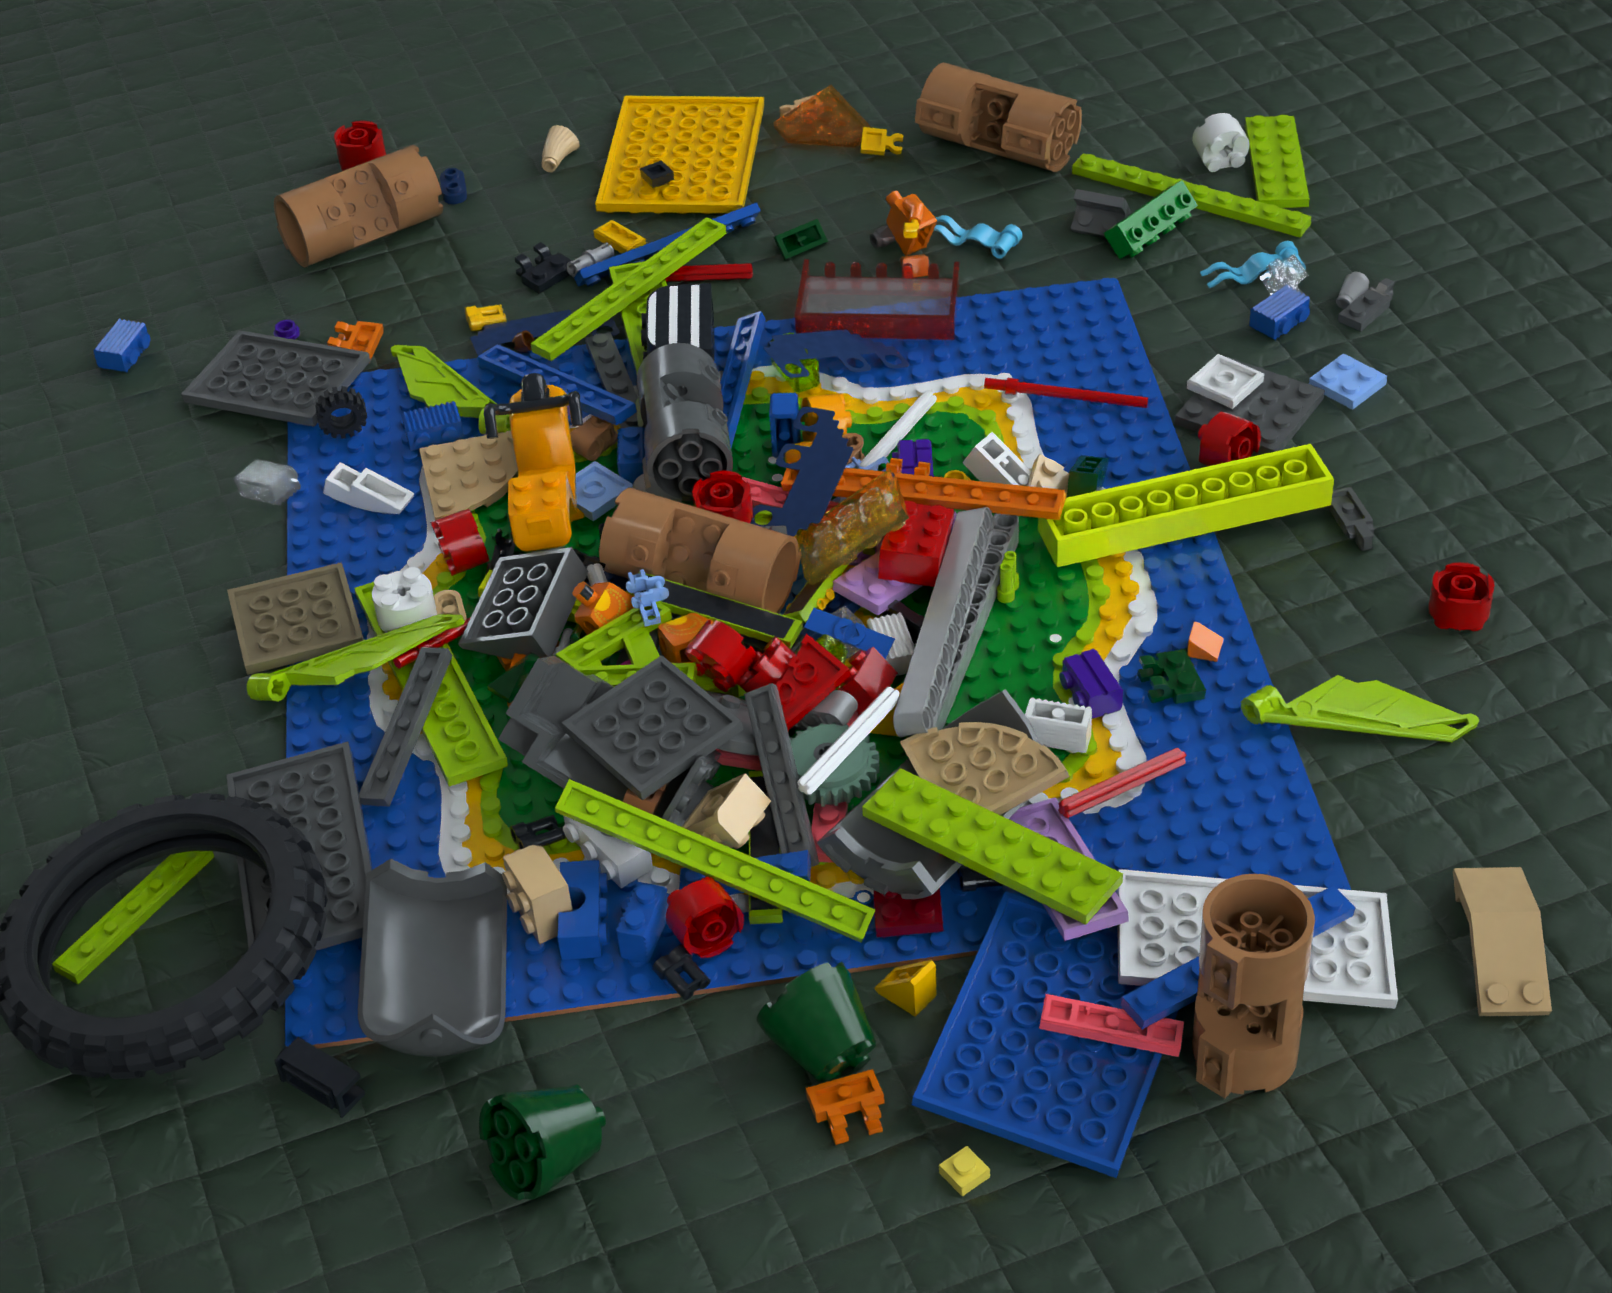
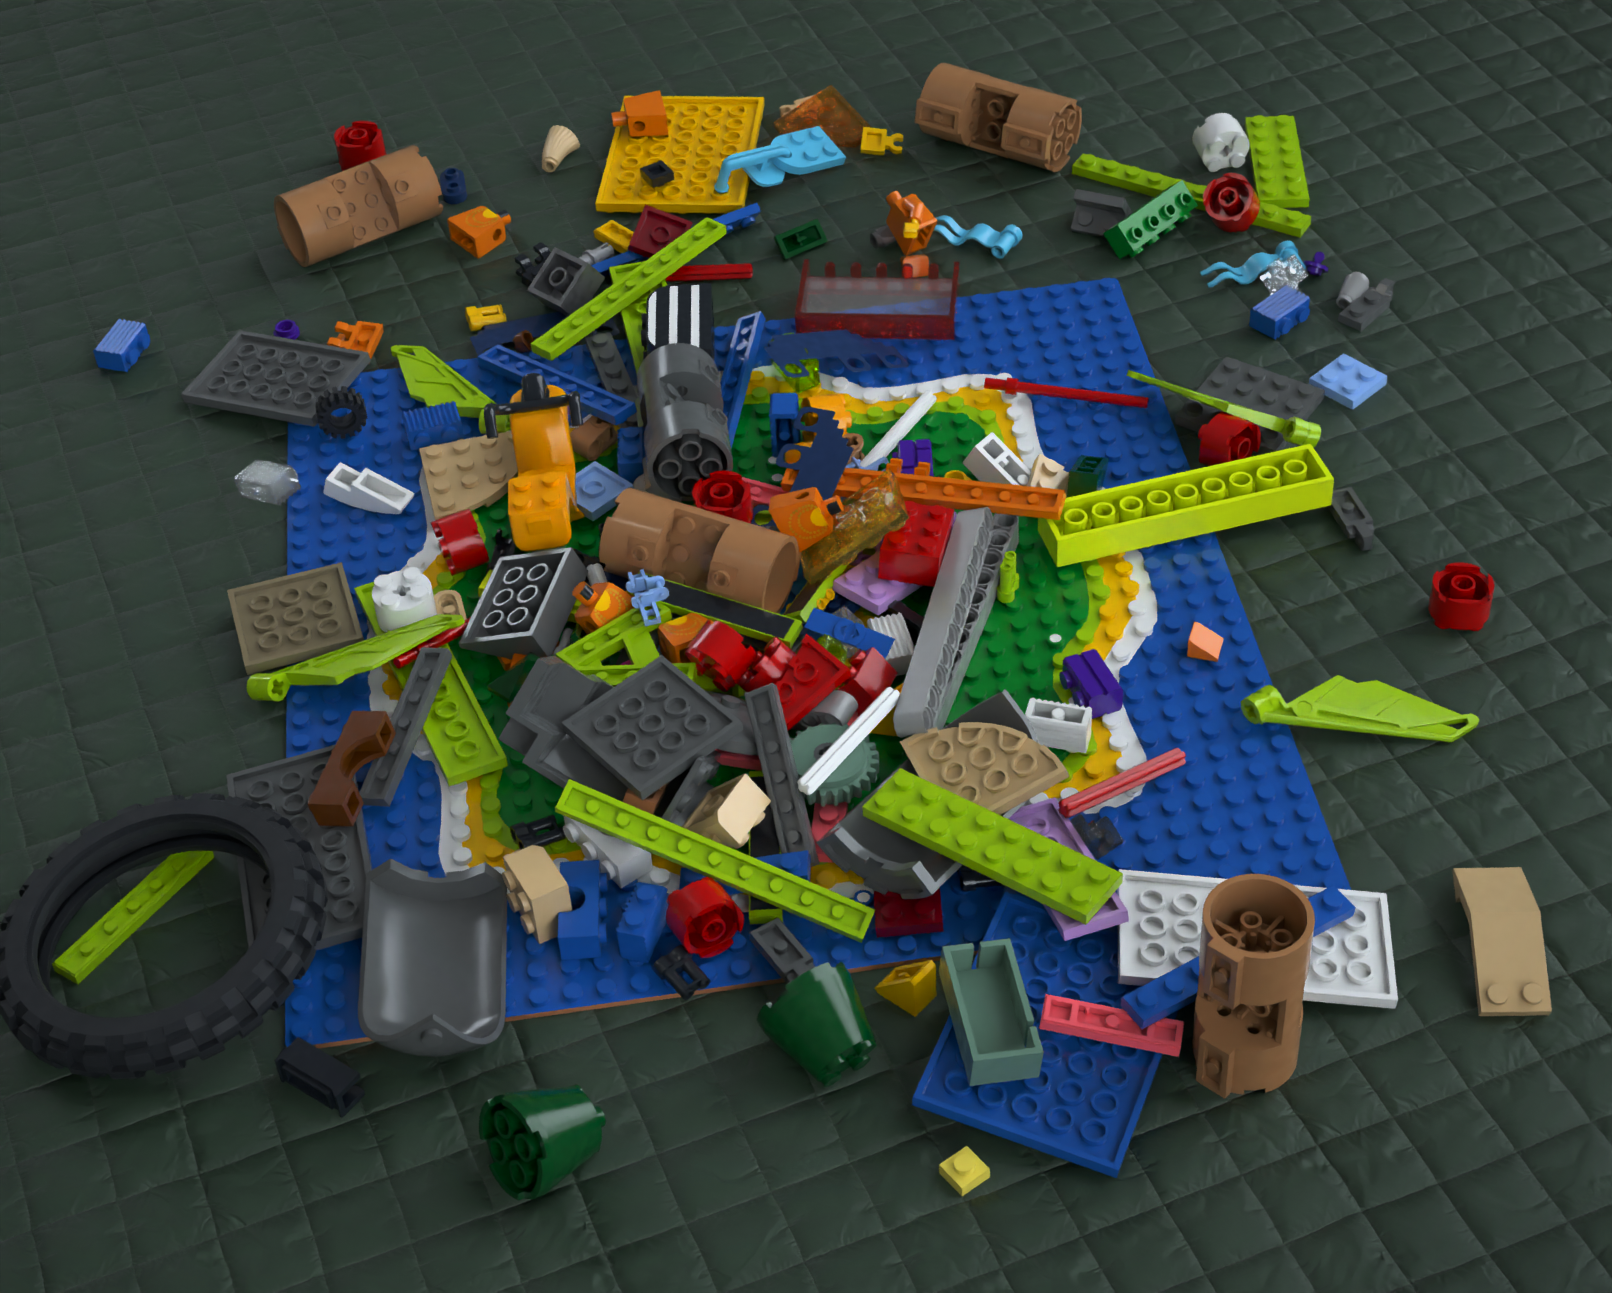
orange plate [806,1069,885,1145] -> none
dark green plate [1137,649,1206,704] -> none
white tile [1187,354,1264,409] -> none
none -> reddish brown arch [308,711,396,827]
none -> orange torso [447,206,511,259]
none -> flat silver brick [527,247,605,316]
none -> orange torso [611,90,668,137]
none -> dark red plate [628,205,693,258]
none -> medium azure plate [714,126,846,193]
none -> dark grey hinge [749,918,815,984]
none -> orange torso [768,487,844,552]
none -> sand green piece [939,938,1044,1086]
none -> clear smoke bracket [1070,813,1124,860]
none -> lime wing [1126,370,1321,448]
none -> red brick [1203,173,1260,232]
none -> dark purple plate [1303,252,1329,276]

